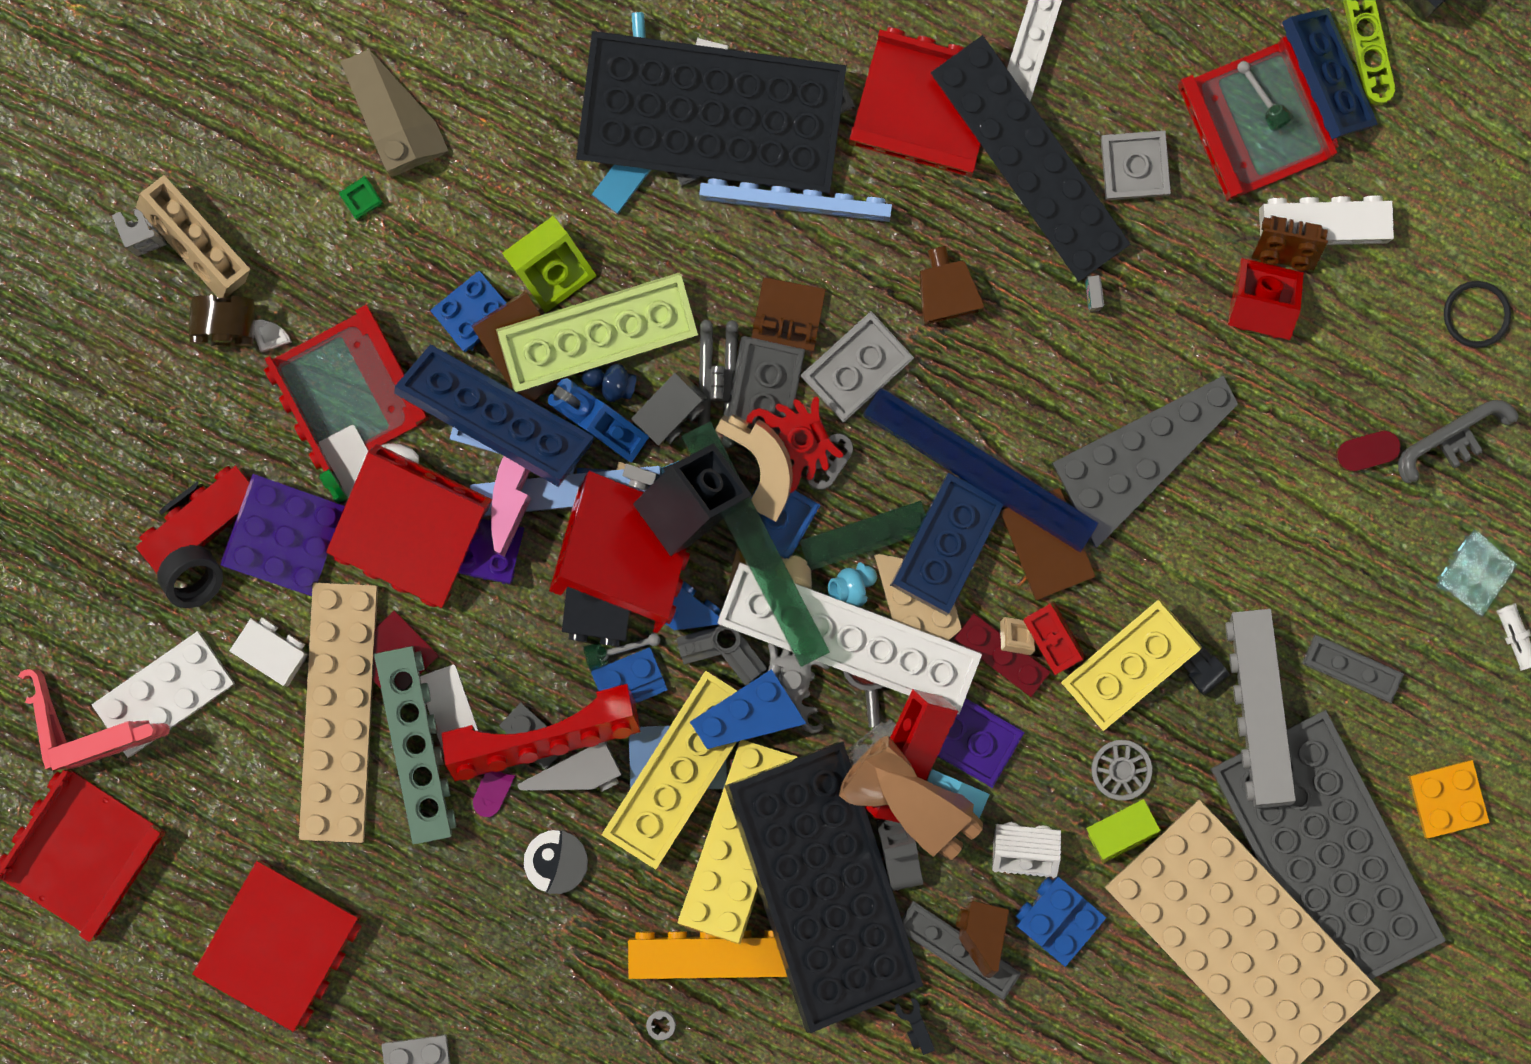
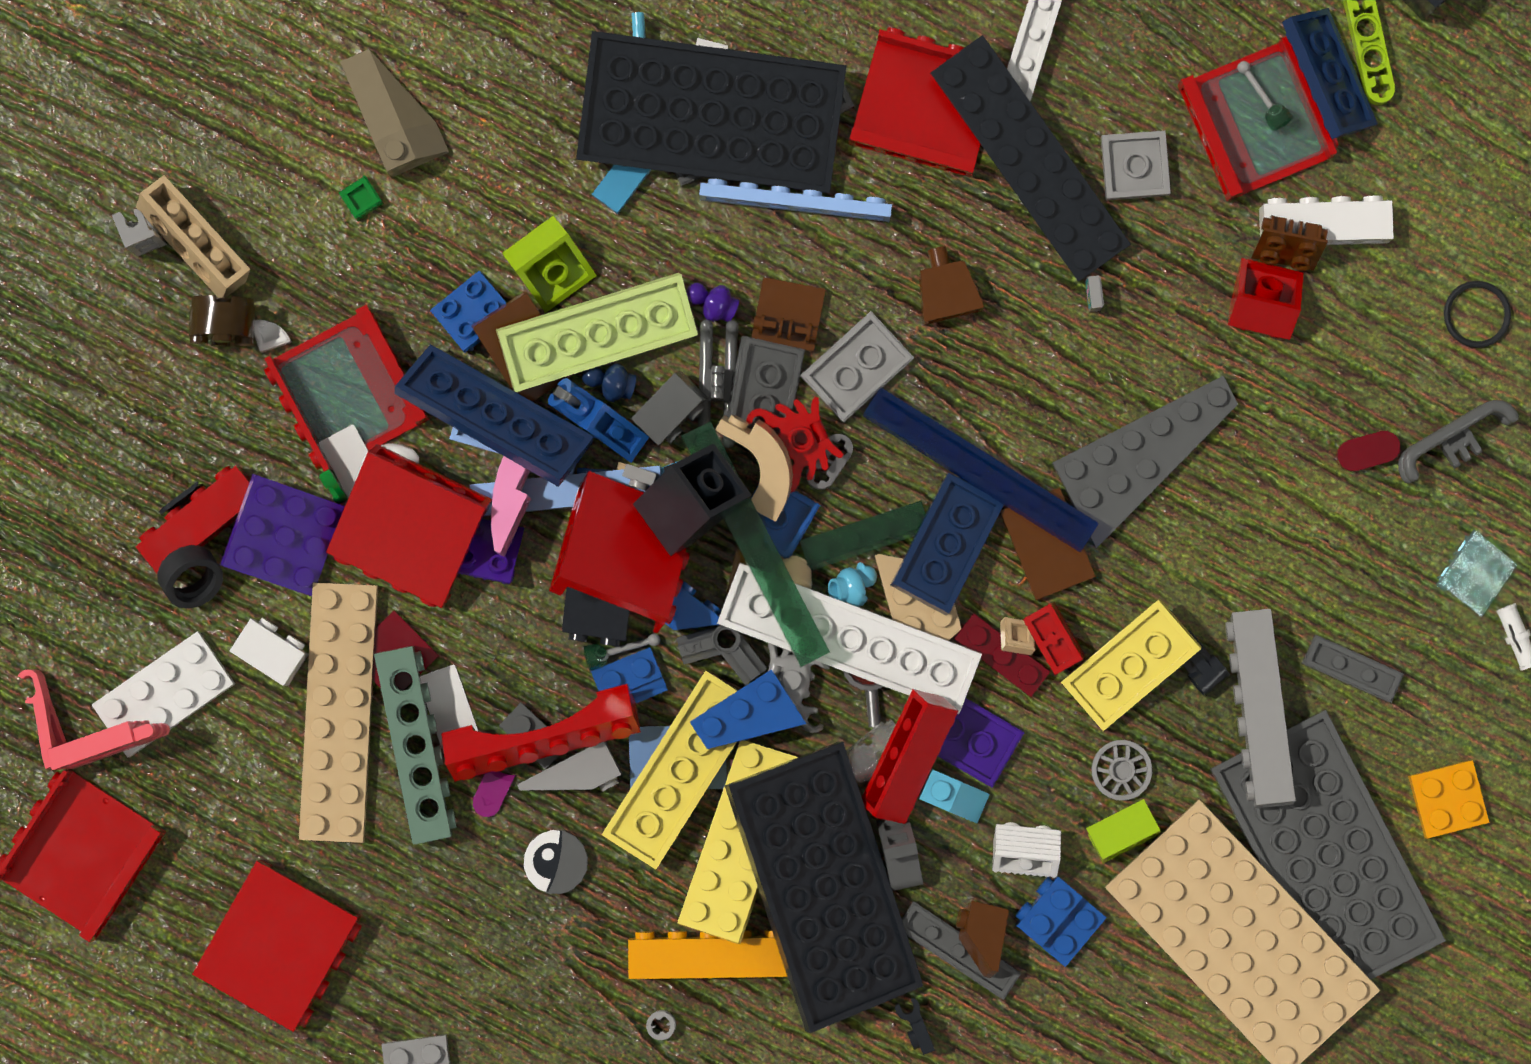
medium nougat hips [839,736,983,860] -> none
none -> dark purple animal [686,283,739,322]

